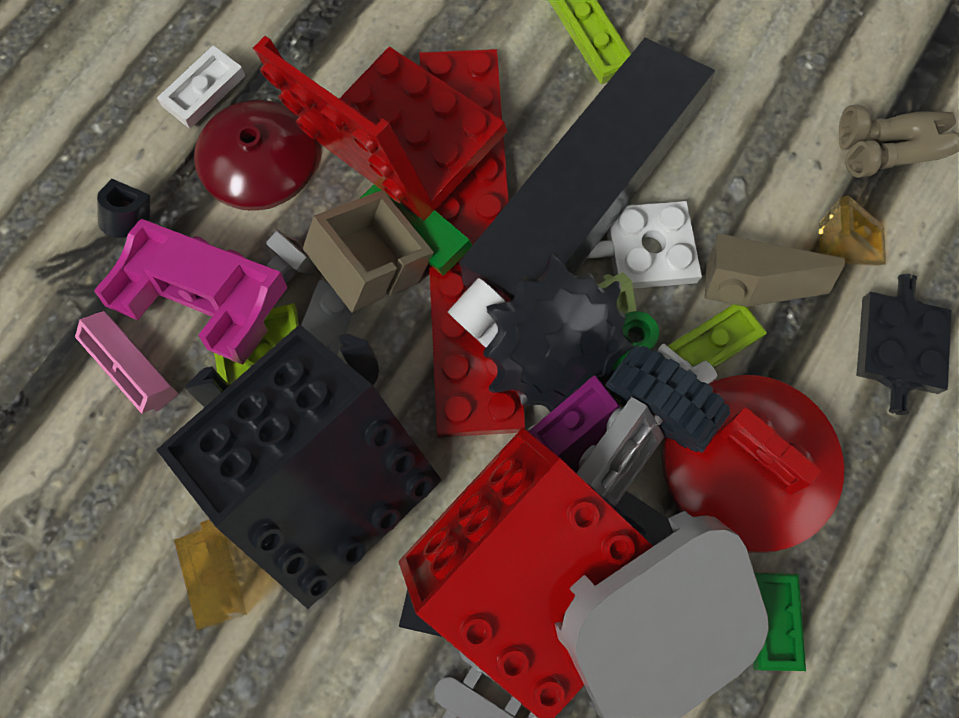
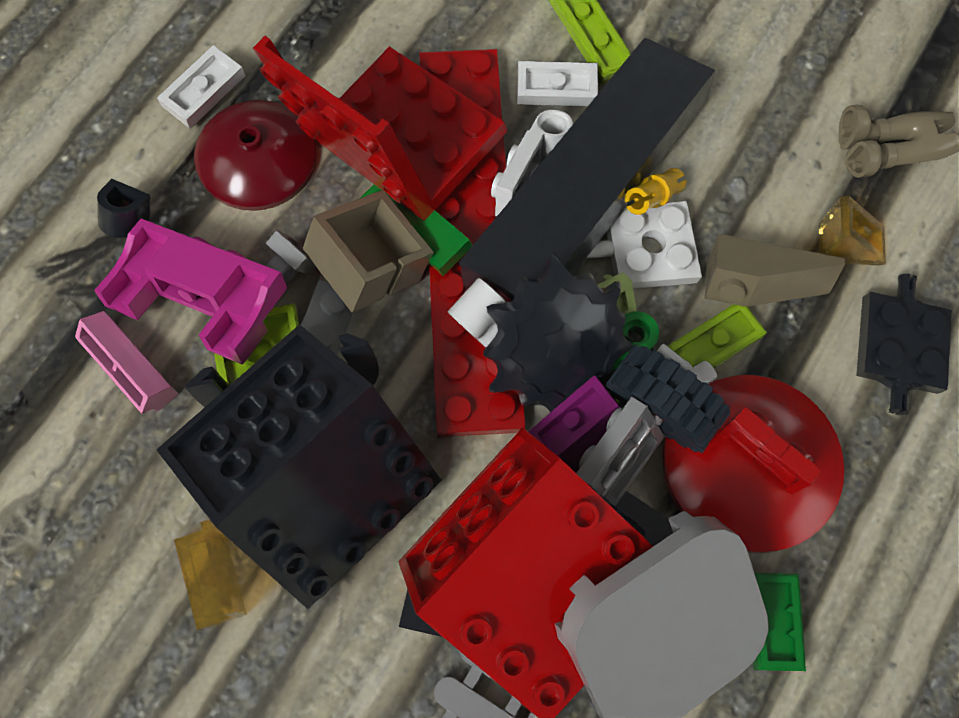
none -> white plate [491,110,573,216]
none -> white plate [517,61,598,106]
none -> yellow pin [624,168,687,215]

